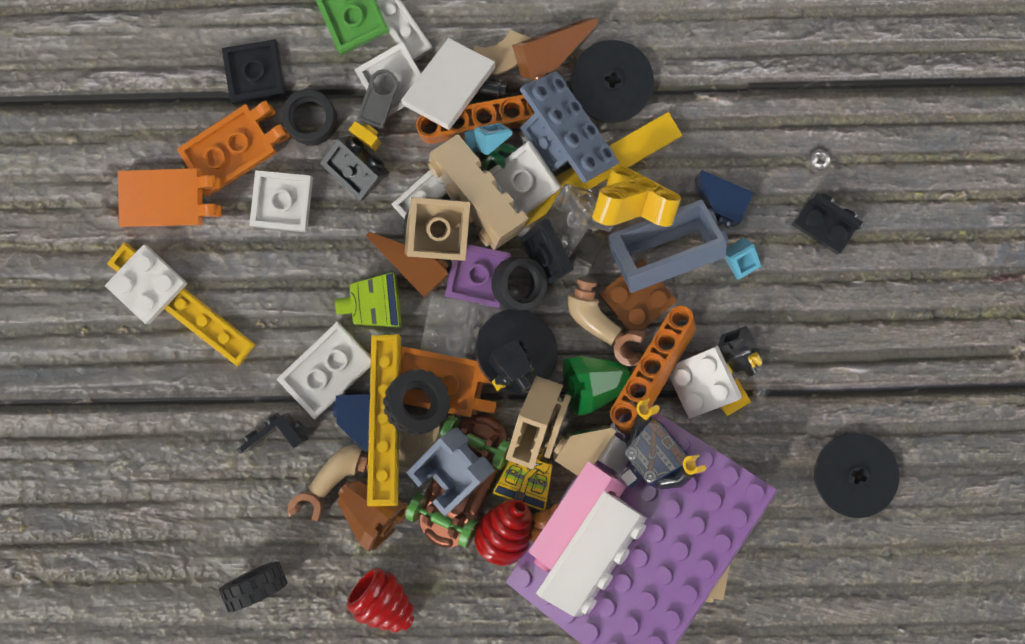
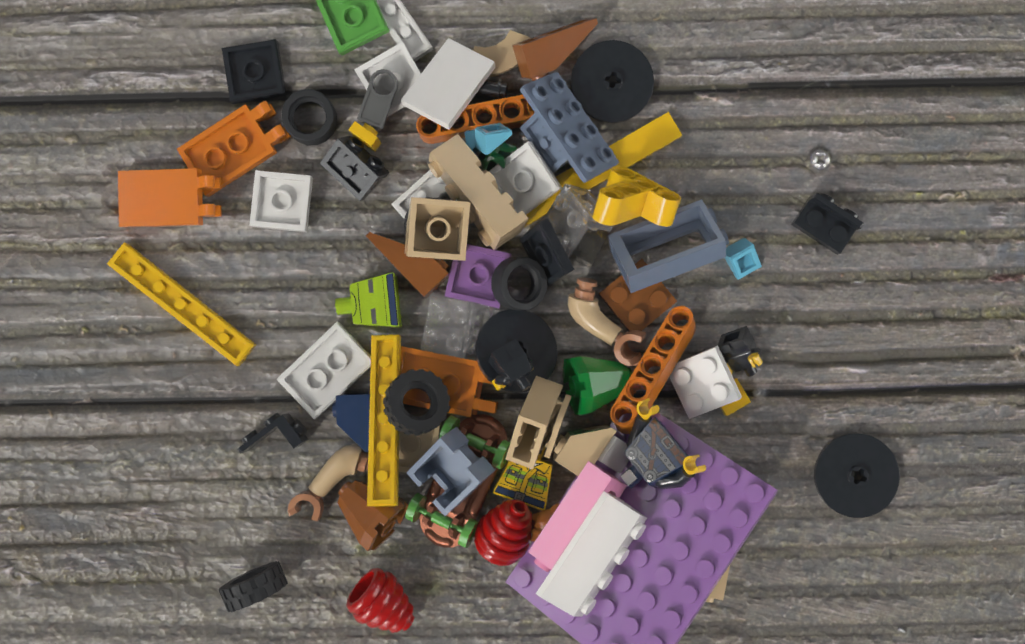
white plate [105,245,188,324] -> none
dark blue slope [694,170,753,228] -> none

